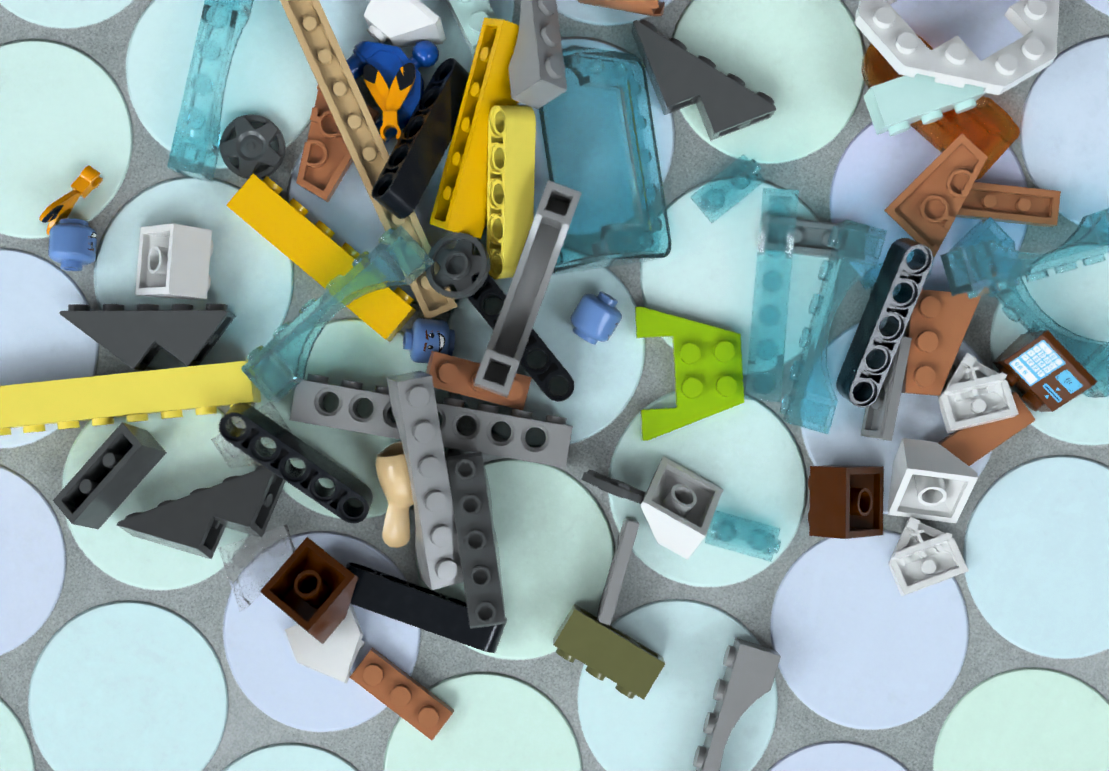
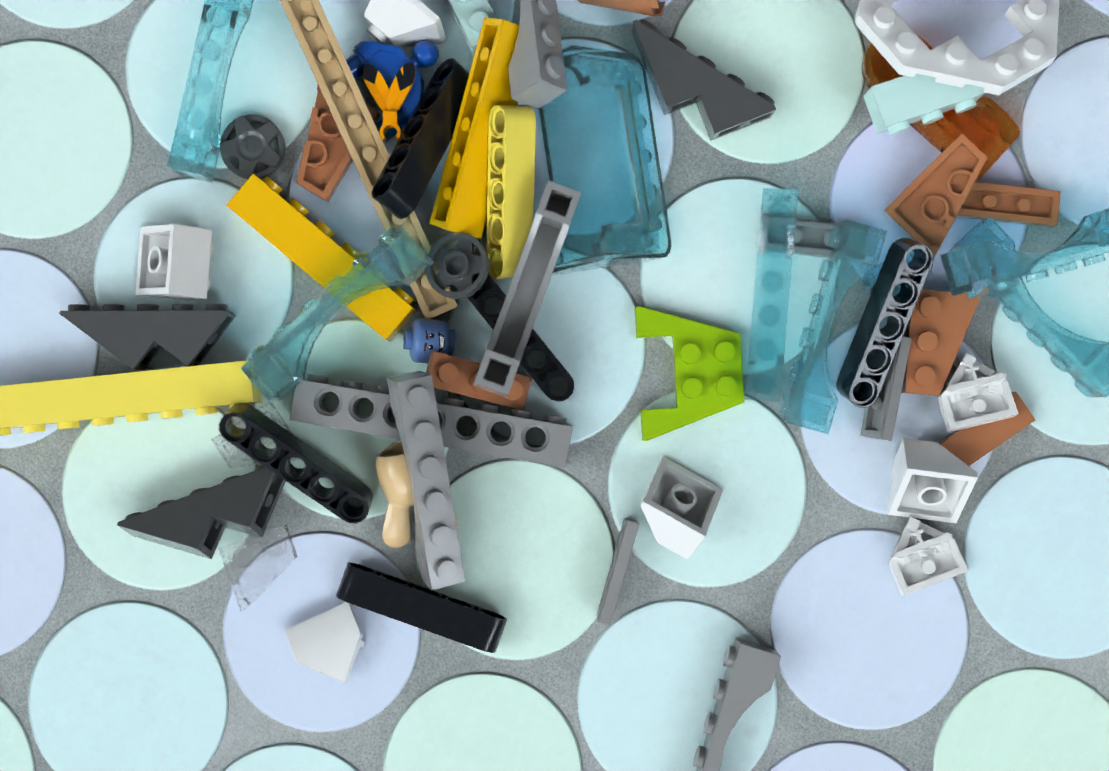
light orange piece [39,165,103,234] -> none
medium blue head [48,218,97,271] -> none
dark grey brick [53,422,167,529] -> none
reddish brown slope [260,537,358,644] -> none
nougat plate [349,647,454,740] -> none
dark grey slope [447,452,506,629] -> none
olive brick [553,604,666,700] -> none
medium blue head [570,291,622,345] -> none
dark grey wheel [581,469,646,504] -> none
clear light blue hinge [691,154,765,223] -> none
clear light blue hinge [705,510,781,562] -> none
reddish brown slope [808,465,884,539] -> none
reddish brown slope [992,330,1098,412] -> none

